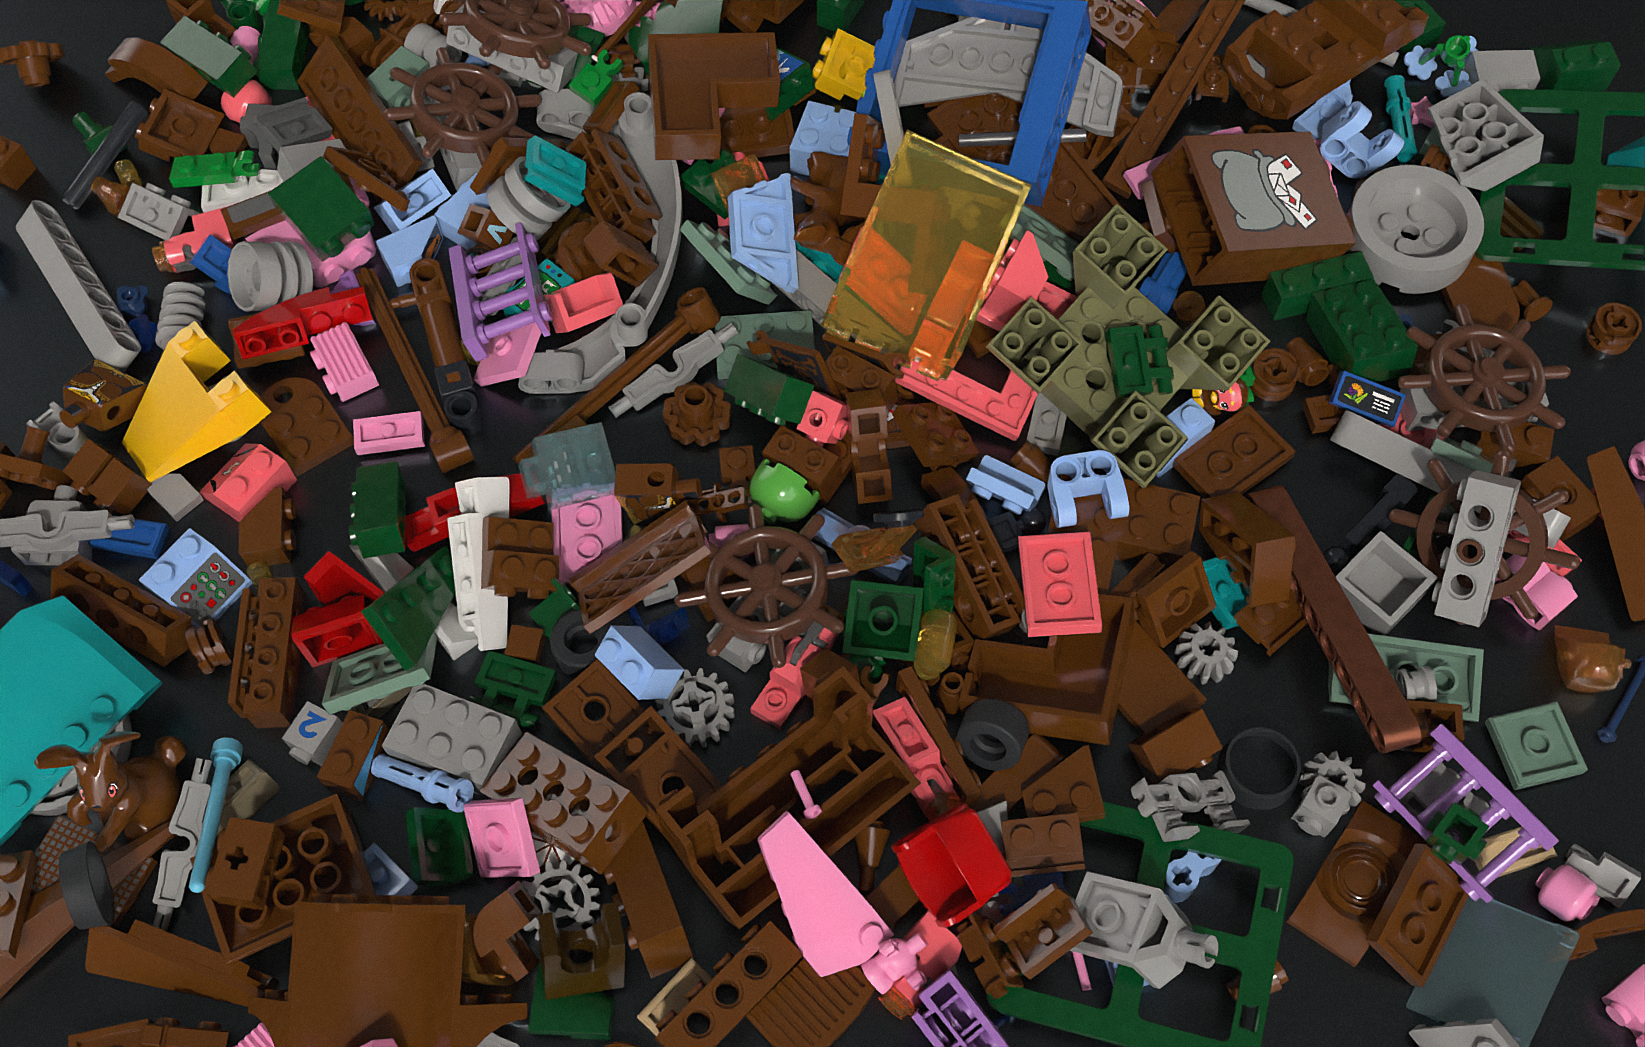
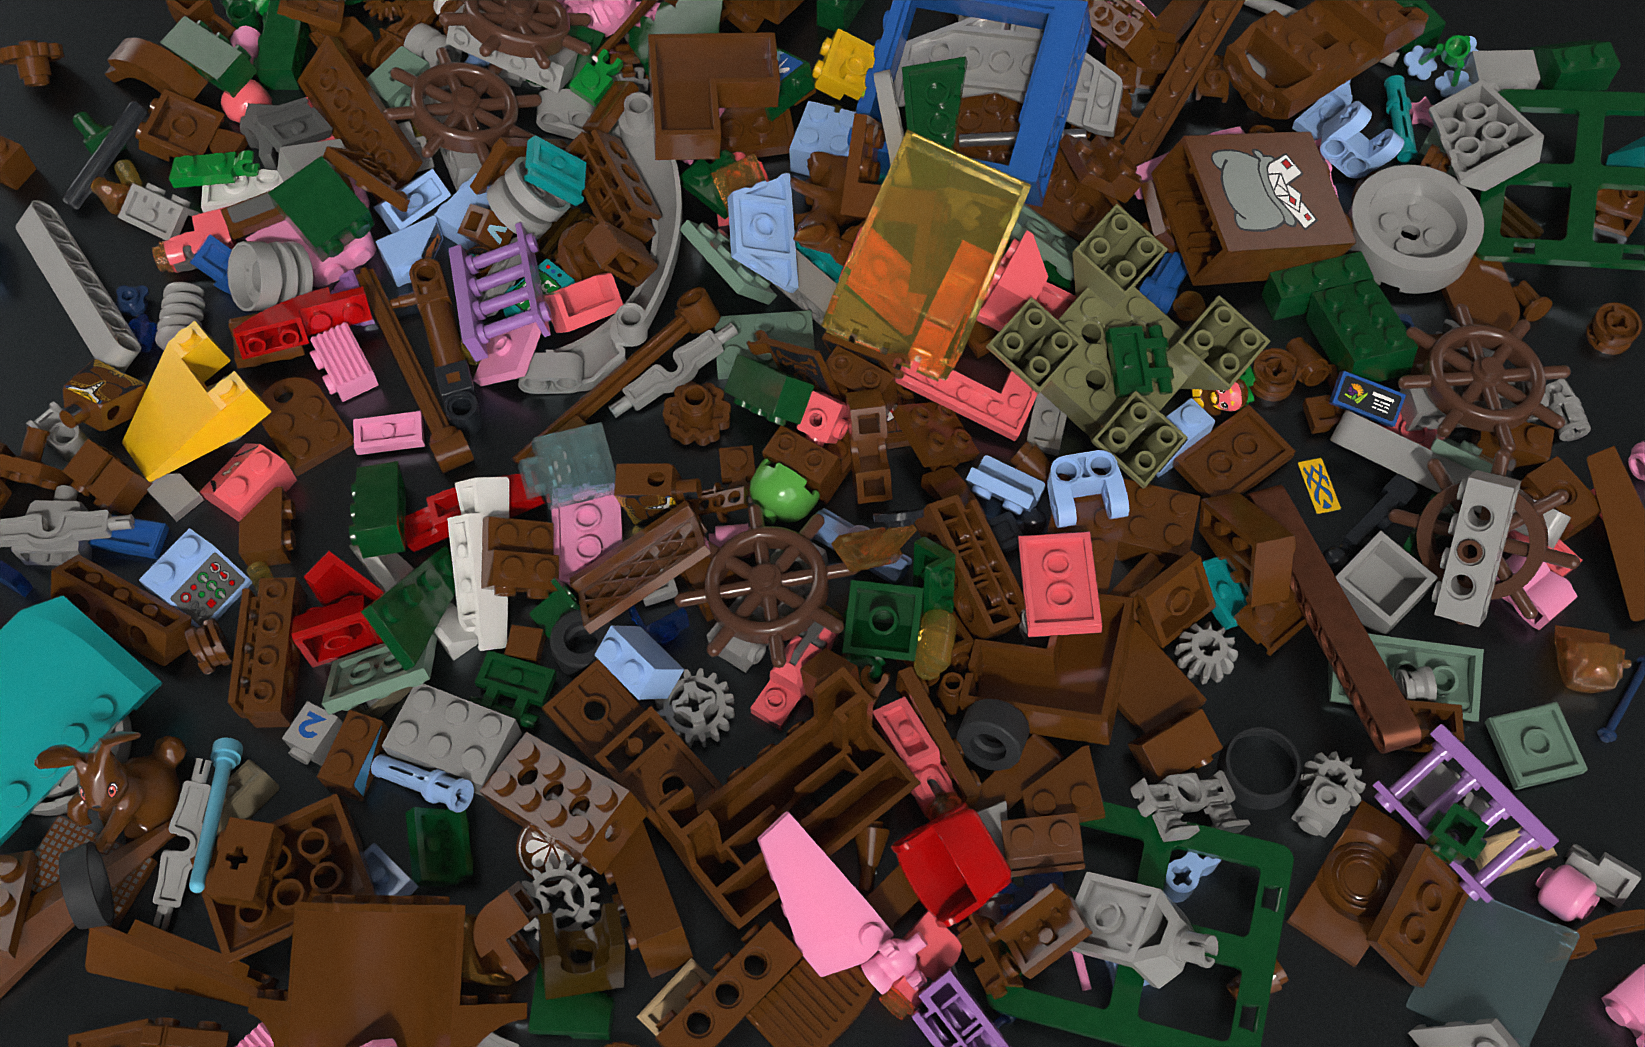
bright pink plate [463,798,540,878] -> none
bright pink piece [790,770,822,819] -> none
none -> dark green wing [902,56,968,191]
none -> reddish brown plate [1059,133,1142,203]
none -> yellow sticker [1298,458,1341,514]
none -> light grey hinge [1545,379,1591,441]

